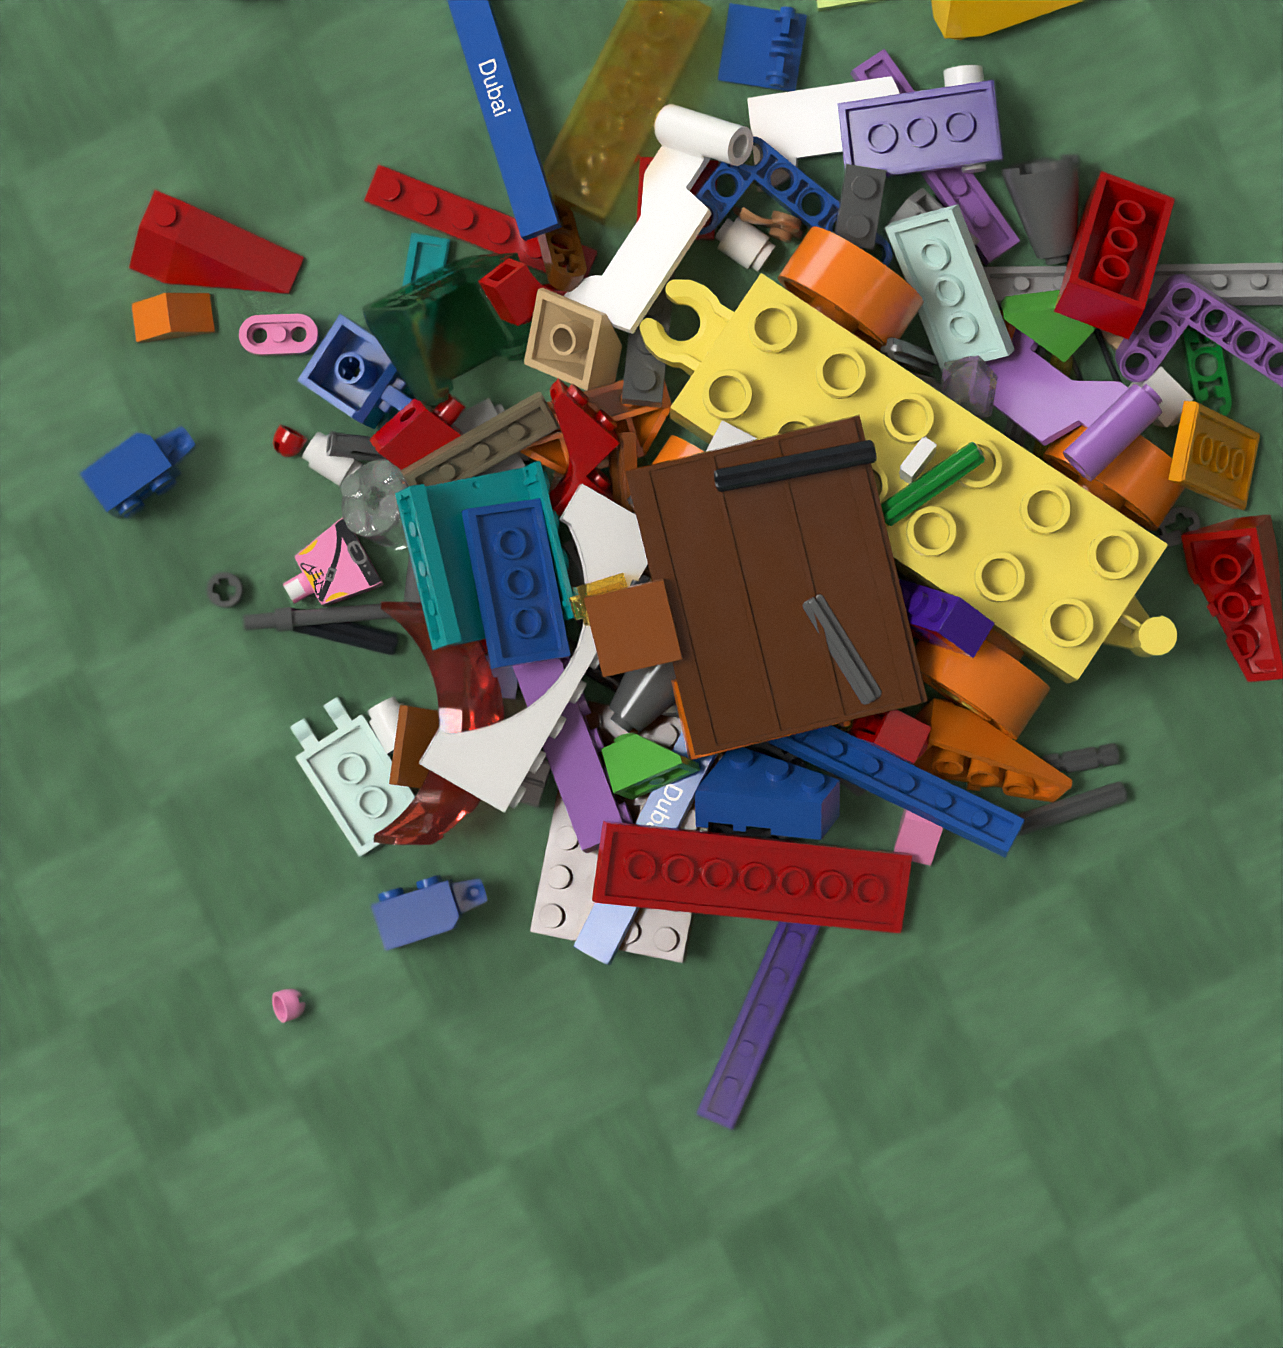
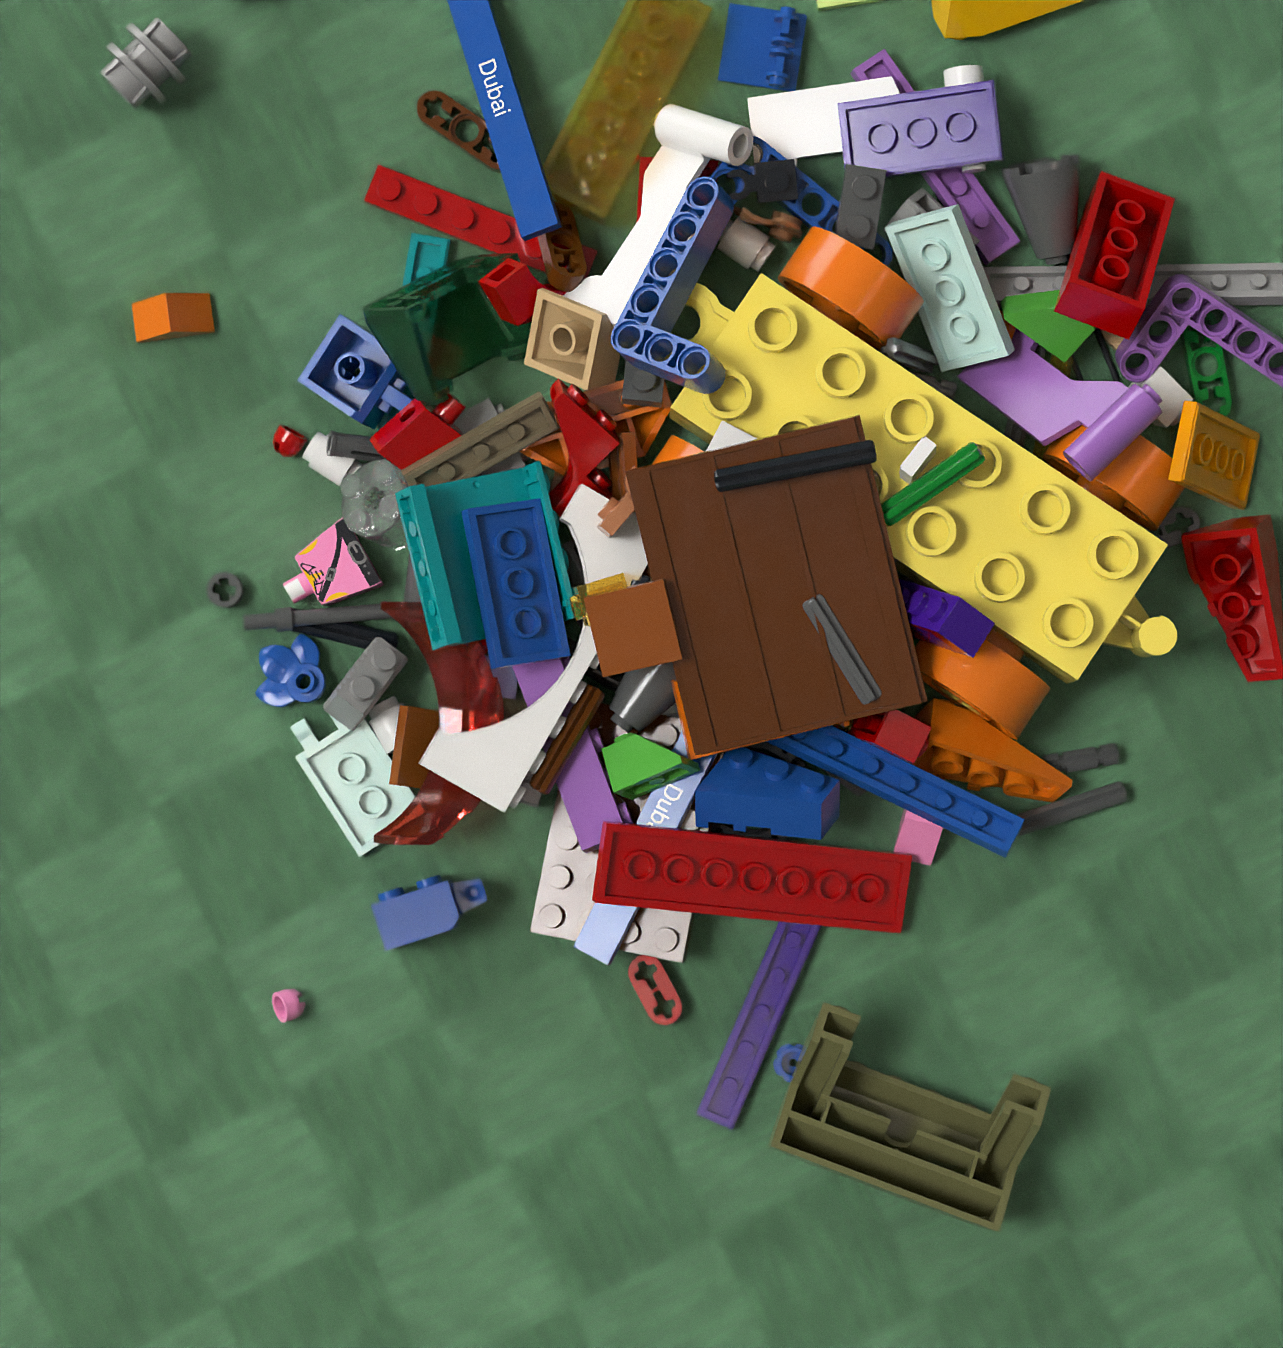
blue hinge [79,426,197,519] -> none
red wedge [129,190,305,294] -> none
bright pink plate [239,314,319,356] -> none
clear brick [939,355,998,419] -> none
none -> light grey piece [100,17,192,110]
none -> blue plate [255,634,326,708]
none -> light grey brick [323,637,408,731]
none -> reddish brown beam [416,90,501,173]
none -> reddish brown axle [529,684,605,795]
none -> nougat plate [597,466,637,537]
none -> blue beam [611,176,734,394]
none -> red beam [628,955,682,1025]
none -> black plate [726,159,798,203]
none -> olive wedge [767,1002,1051,1232]
none -> blue plate [773,1044,803,1082]

